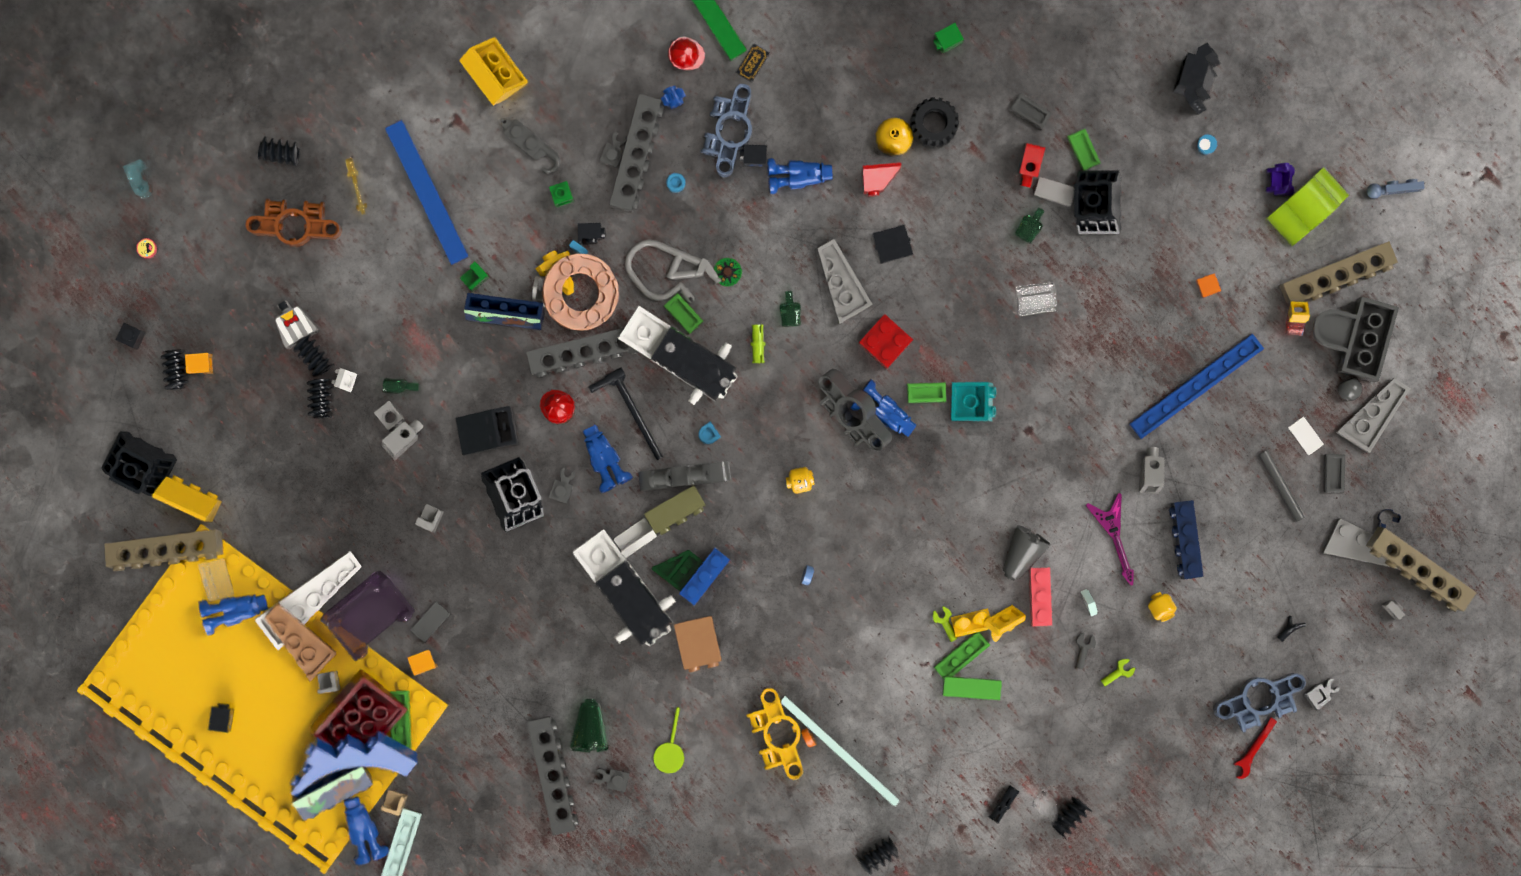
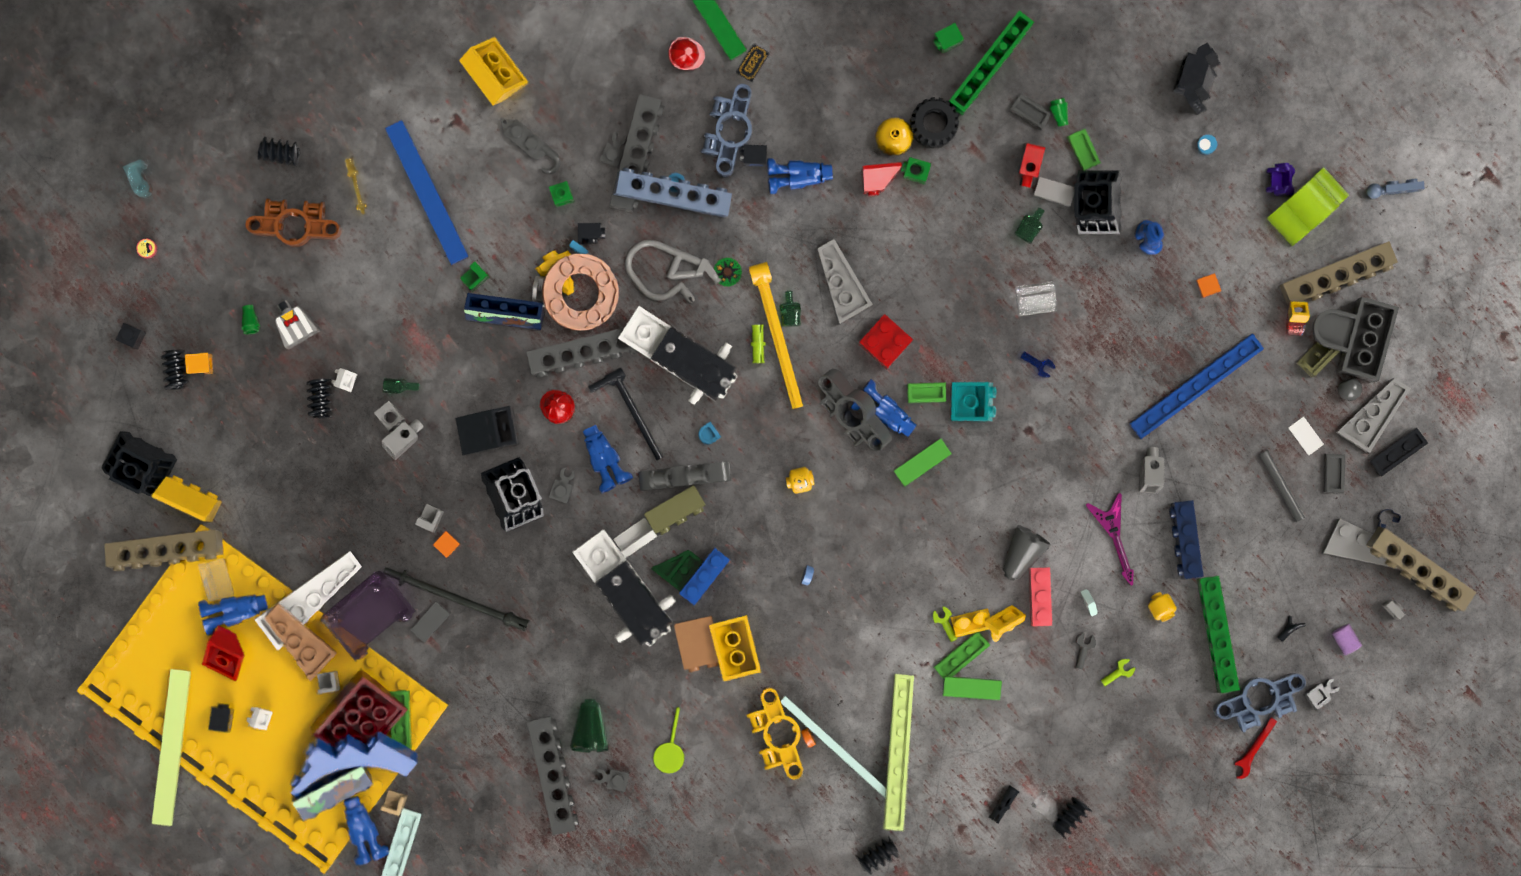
black piece [293,334,335,377] -> none
light orange panel [408,650,438,676] -> none
blue gear [661,85,686,109] -> none
bright green tile [664,293,704,334] -> none
black piece [873,224,913,264] -> none
none -> yellowish green tile [152,669,191,826]
none -> red slope [202,626,245,681]
none -> green cone [241,305,260,334]
none -> white tile [247,707,273,730]
none -> pearl dark grey bar [383,567,529,632]
none -> orange tile [433,531,460,558]
none -> sand blue brick [613,168,732,217]
none -> yellow slope [709,615,761,682]
none -> yellow piece [749,262,803,409]
none -> yellowish green tile [883,674,914,831]
none -> bright green tile [894,438,952,487]
none -> green brick [901,157,931,184]
none -> green brick [949,11,1034,116]
none -> clear blue bar [1020,351,1056,378]
none -> green cone [1049,98,1069,127]
none -> blue piece [1135,220,1164,255]
none -> green brick [1197,575,1240,693]
none -> olive hinge [1297,342,1340,378]
none -> lavender piece [1331,624,1362,655]
none -> black plate [1369,428,1428,477]

